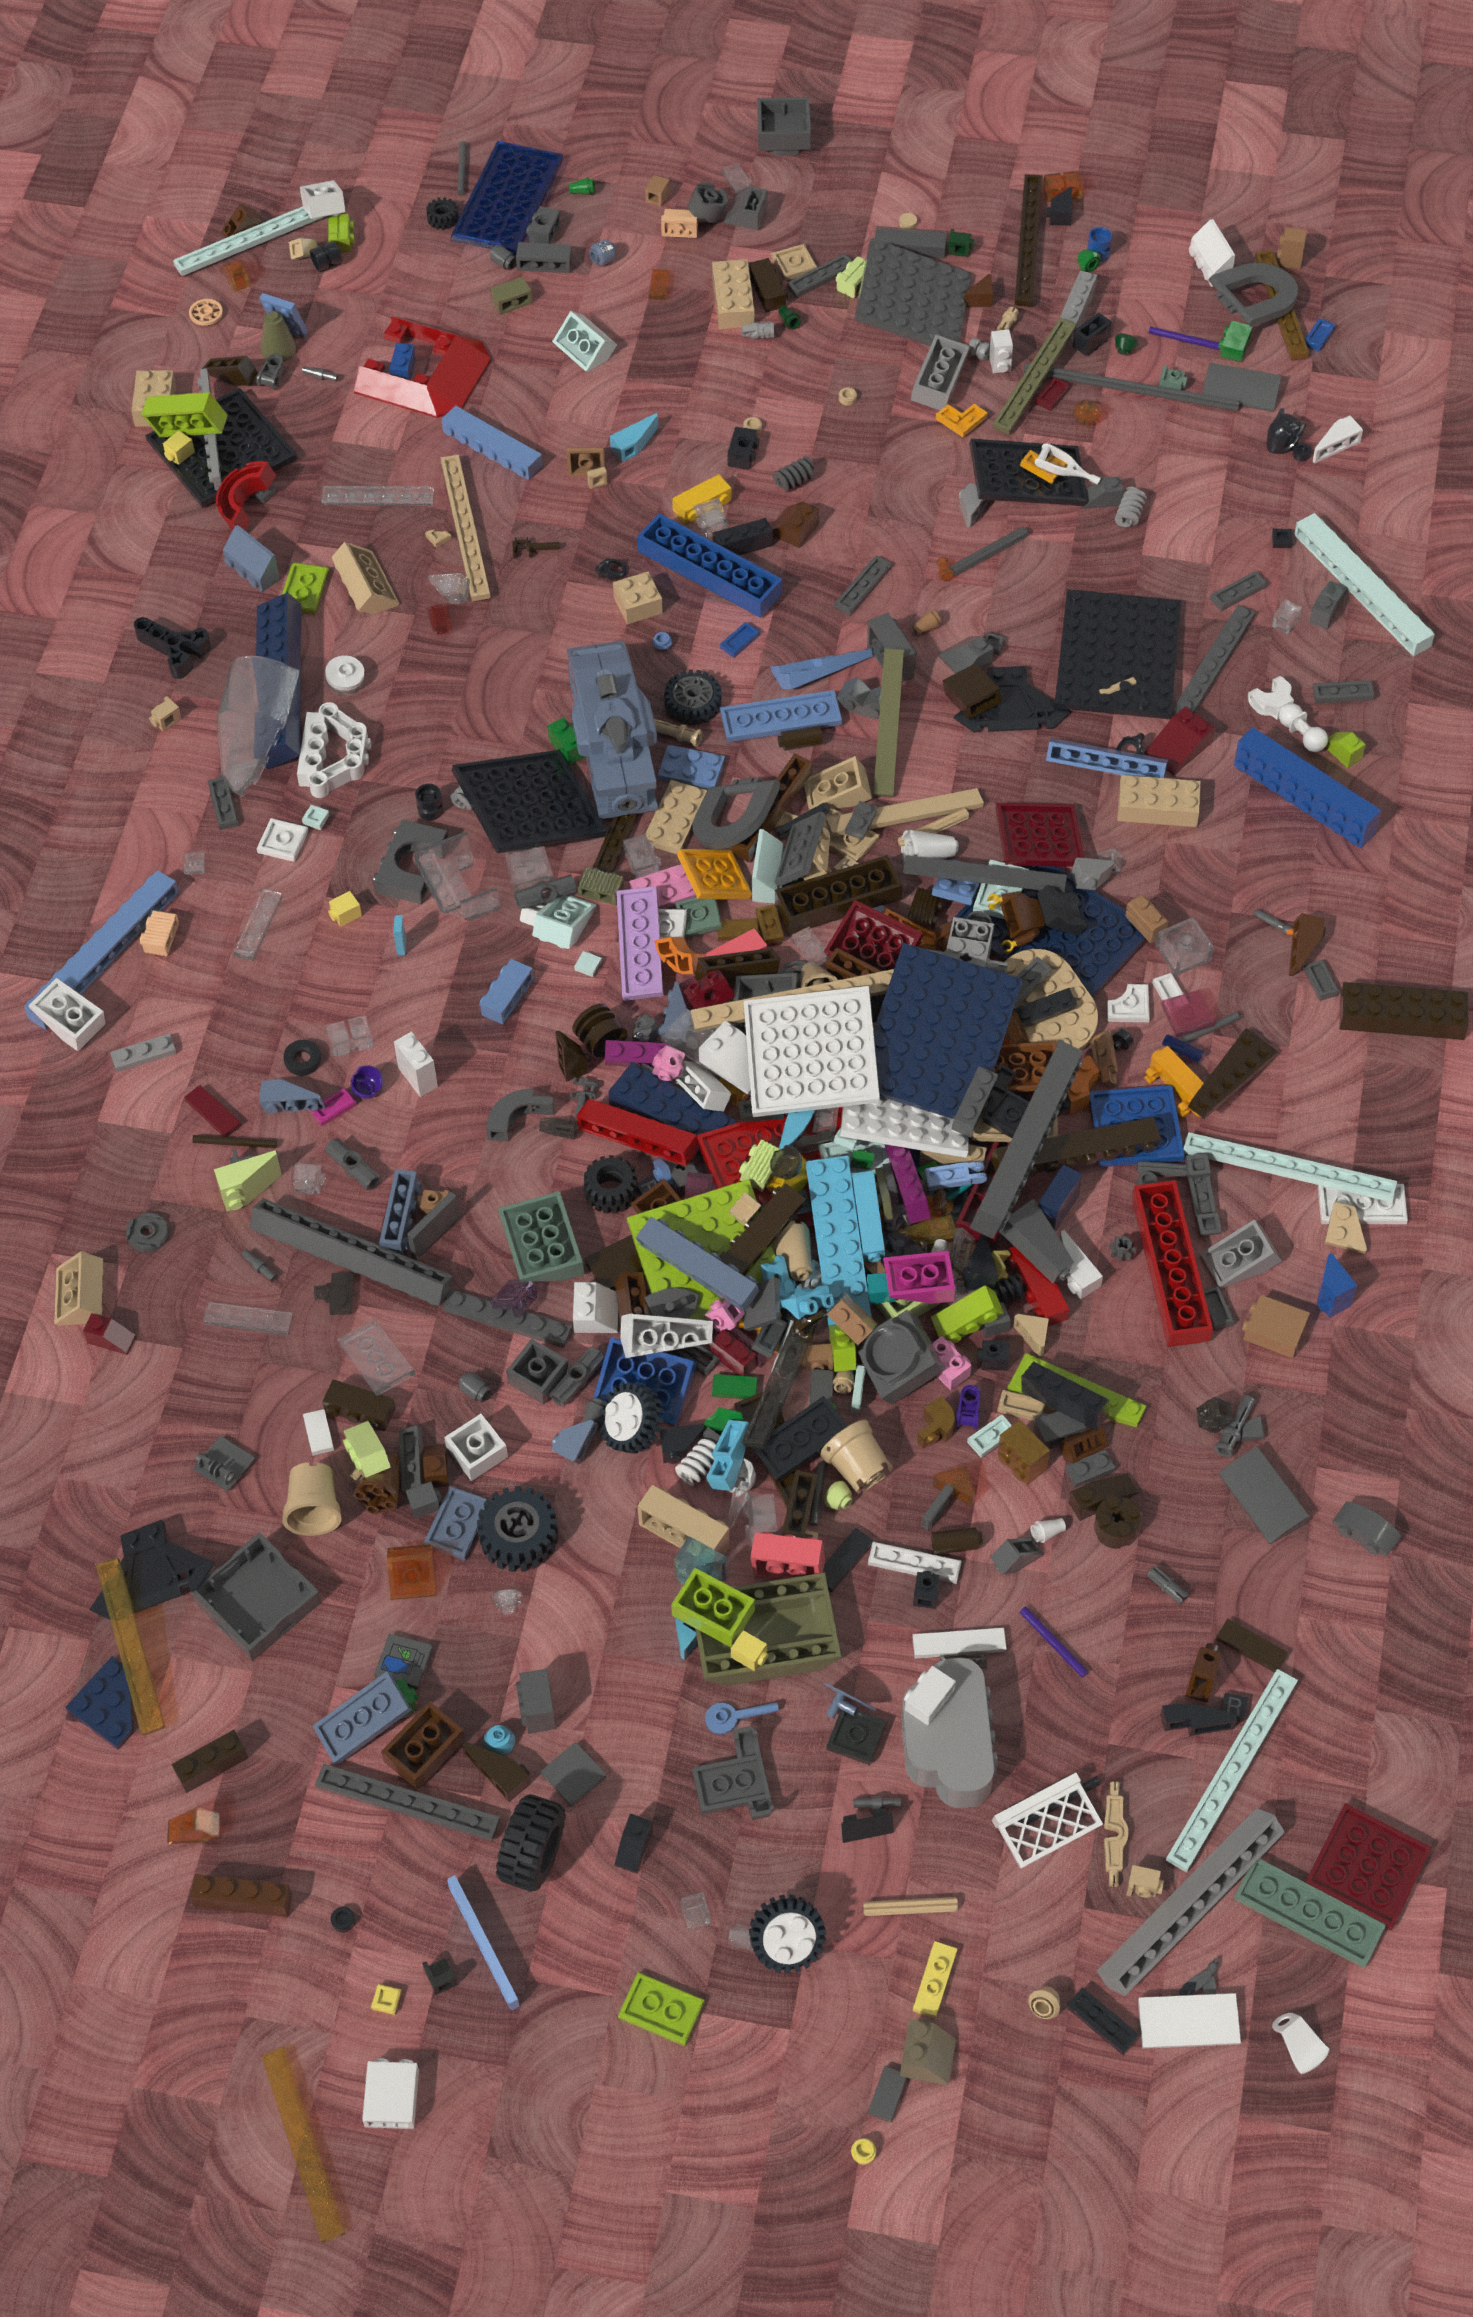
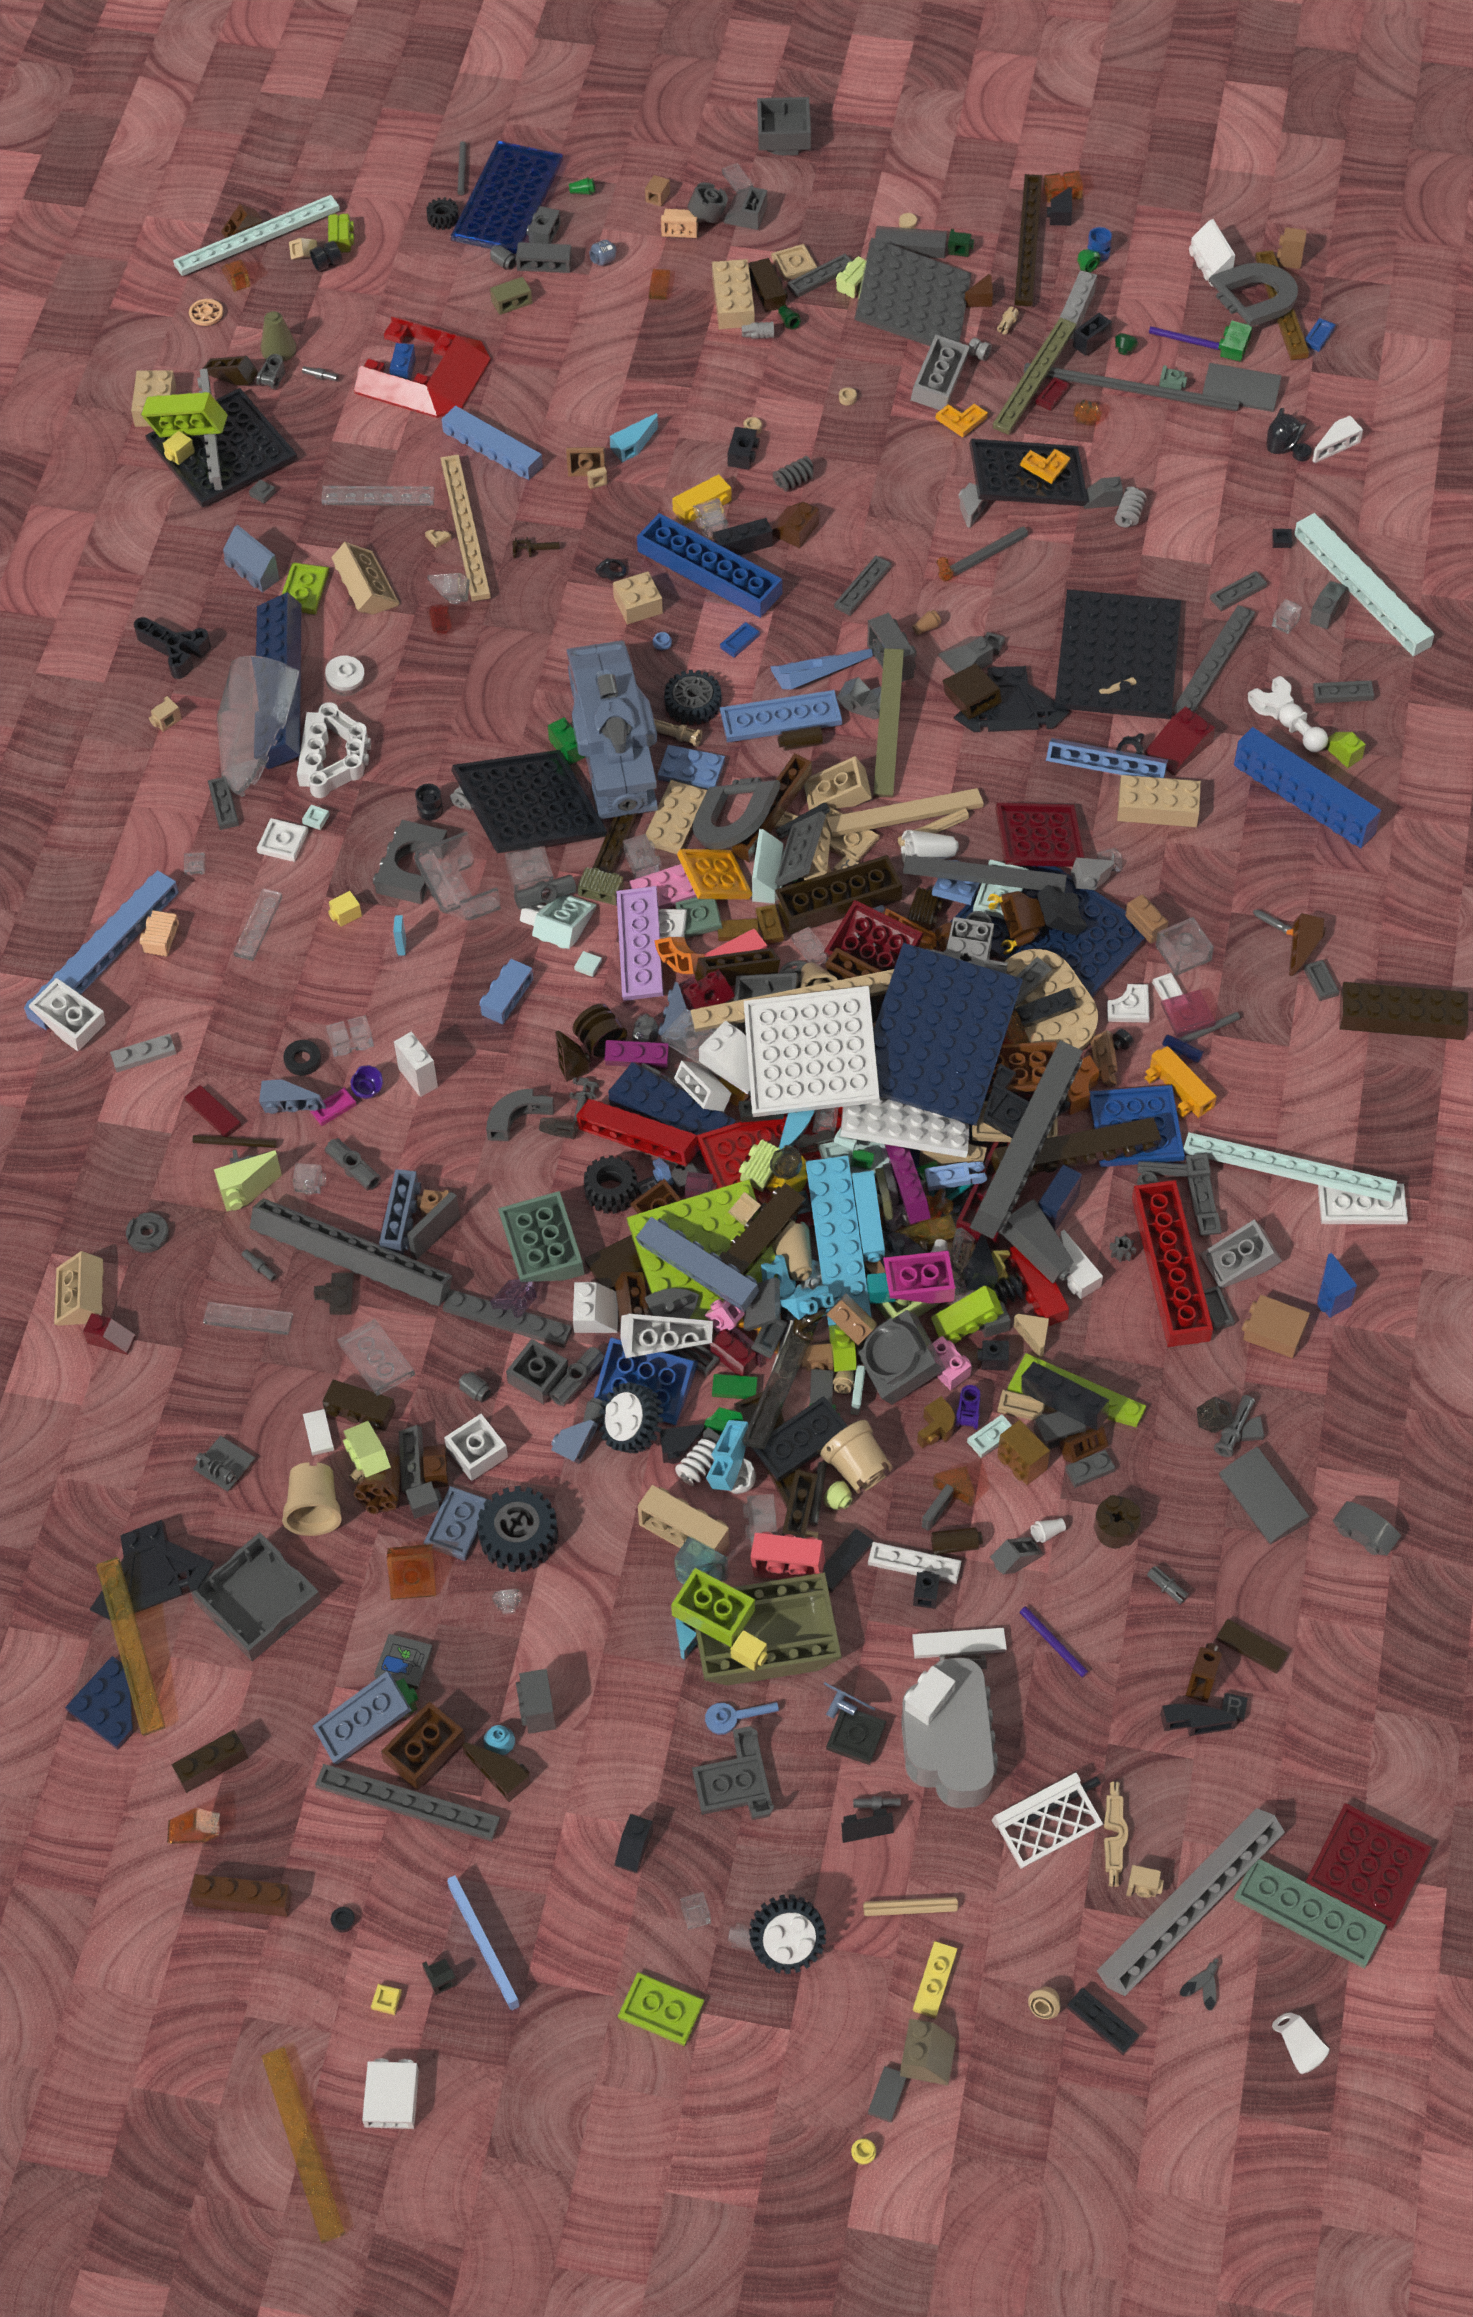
red brick [216,461,276,531] -> none
medium blue plate [260,293,308,337] -> none
white brick [300,180,345,220] -> none
black tyre [496,1794,566,1892] -> none
dark grey tile [540,1742,607,1807] -> none
light aqua slope [552,311,617,372] -> none
bright pink brick [652,1045,685,1081] -> none
clear piece [726,1480,751,1534] -> none
dark grey plate [845,801,878,840] -> none
dark grey brick [951,1066,998,1138] -> none
white brick [989,330,1013,373] -> none
white piece [1035,443,1101,485] -> none
dark brown slope [1069,1474,1139,1521] -> none
white tile [1138,1993,1241,2049] -> none
light aqua plate [1166,1669,1298,1873] -> none
dark brown wing [1188,1028,1278,1119] -> none
tan wing [1324,1202,1367,1254] -> none

